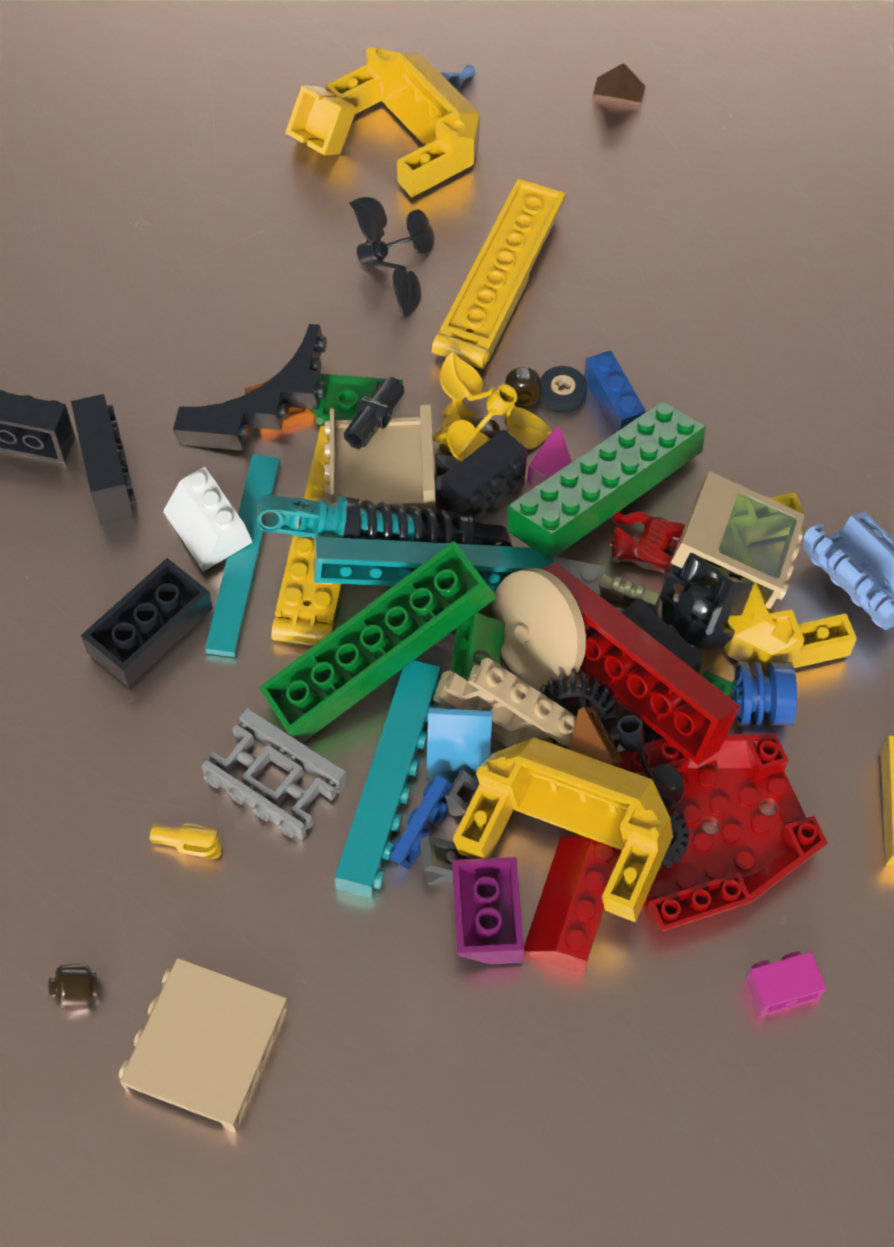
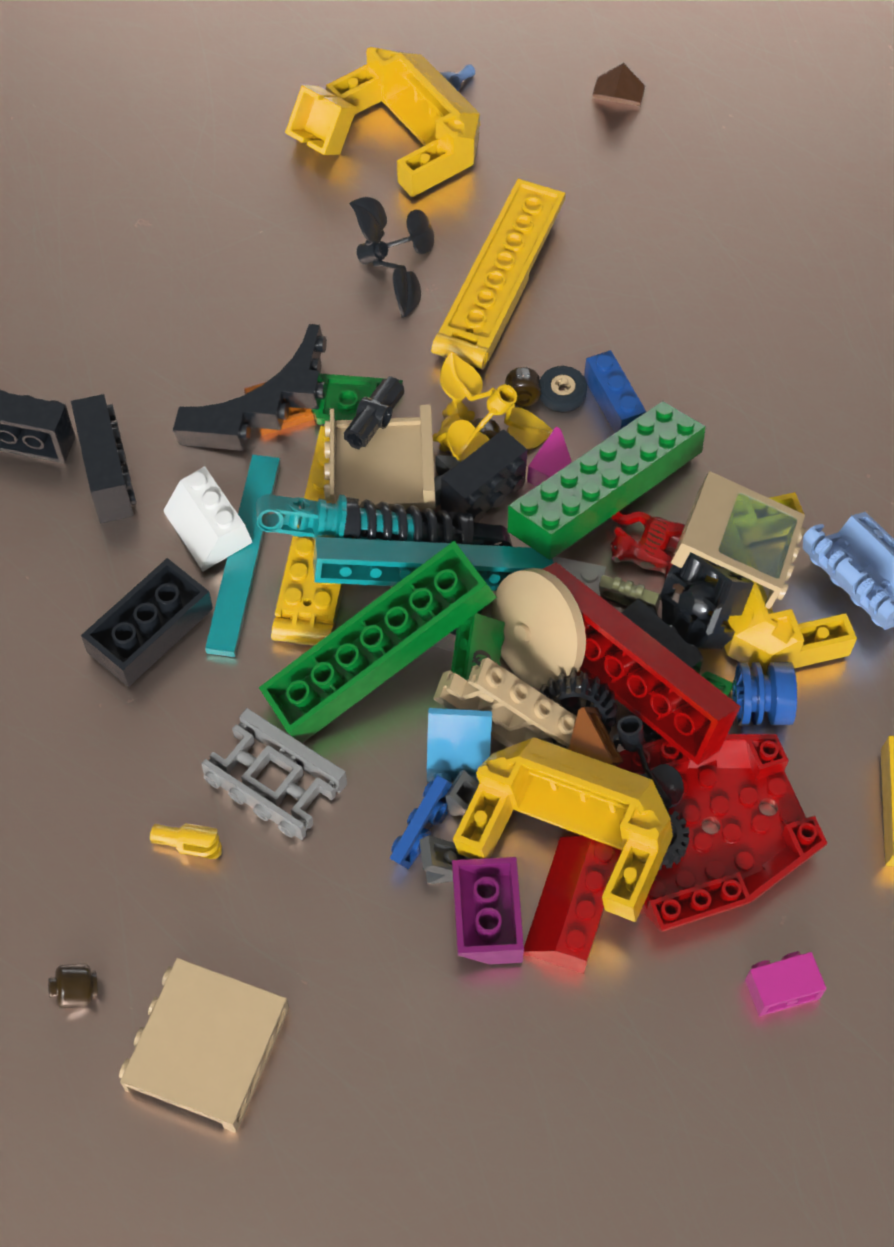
teal brick [334,660,441,898] -> none

